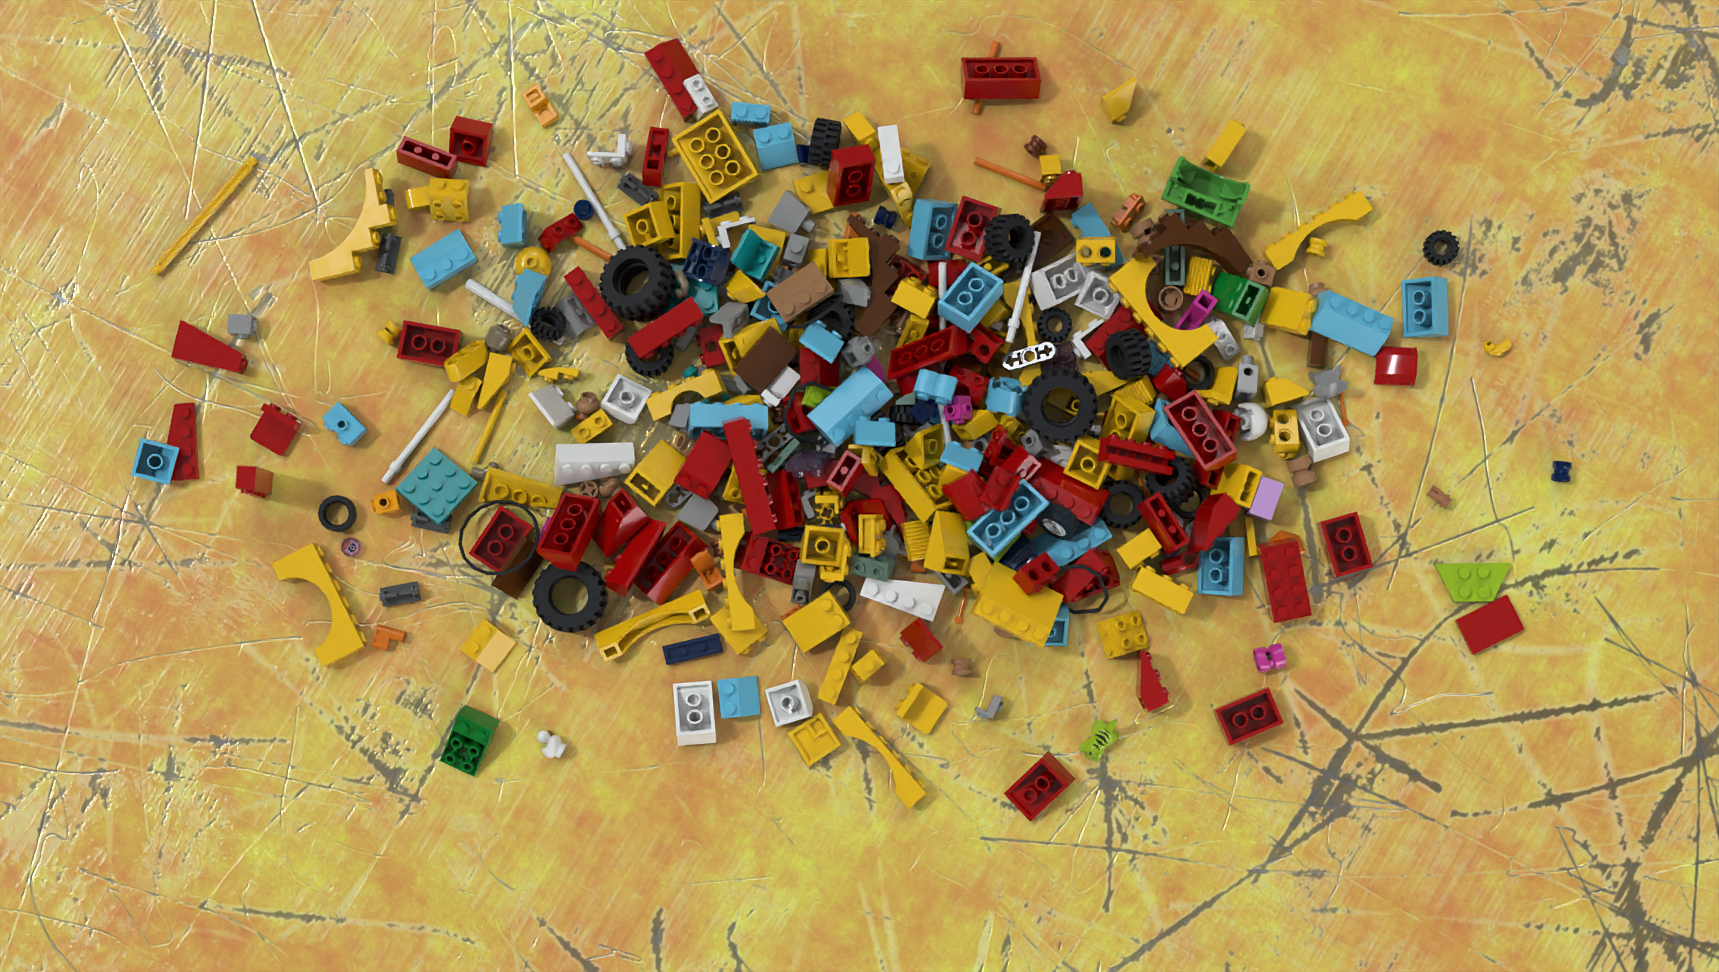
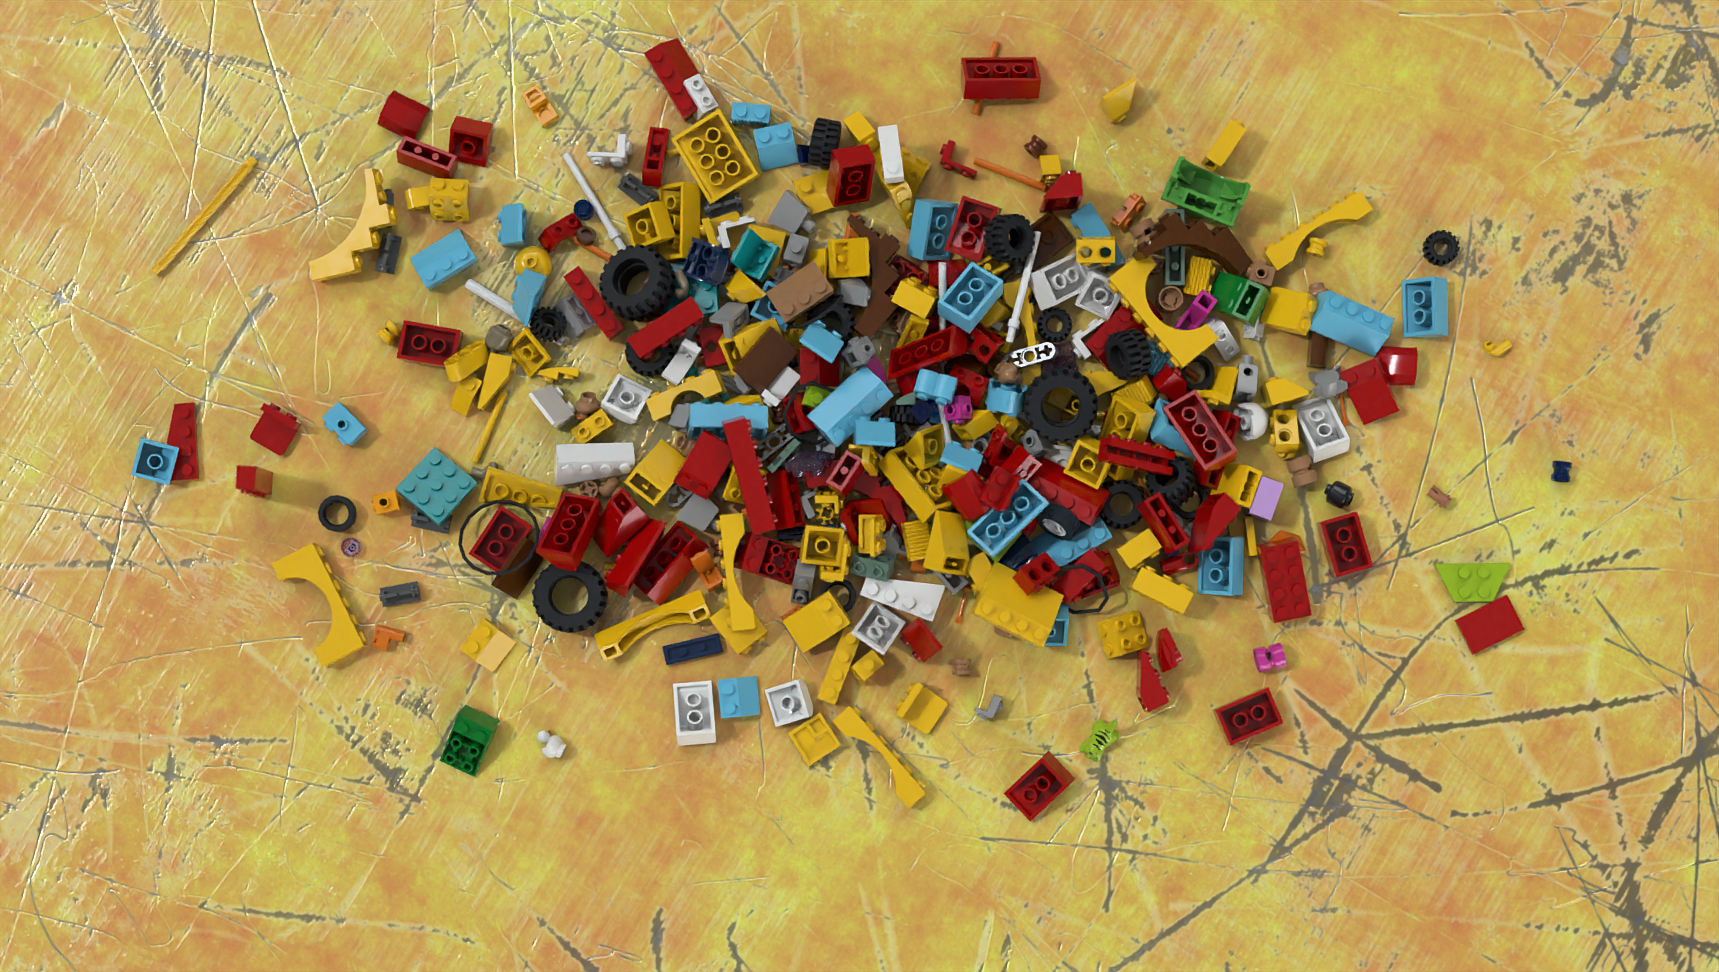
red slope [171,320,248,375] -> none
light grey brick [227,314,258,339] -> none
white bar [381,389,455,484] -> none
clear blue wheel [873,205,898,230] -> none
none -> red slope [377,90,430,140]
none -> reddish brown tile [576,226,596,246]
none -> white bracket [662,338,701,386]
none -> white slope [851,601,906,655]
none -> red bracket [940,140,977,178]
none -> medium nougat animal [994,360,1023,386]
none -> red slope [1155,627,1183,673]
none -> black head [1324,481,1354,509]
none -> red slope [1339,357,1400,425]

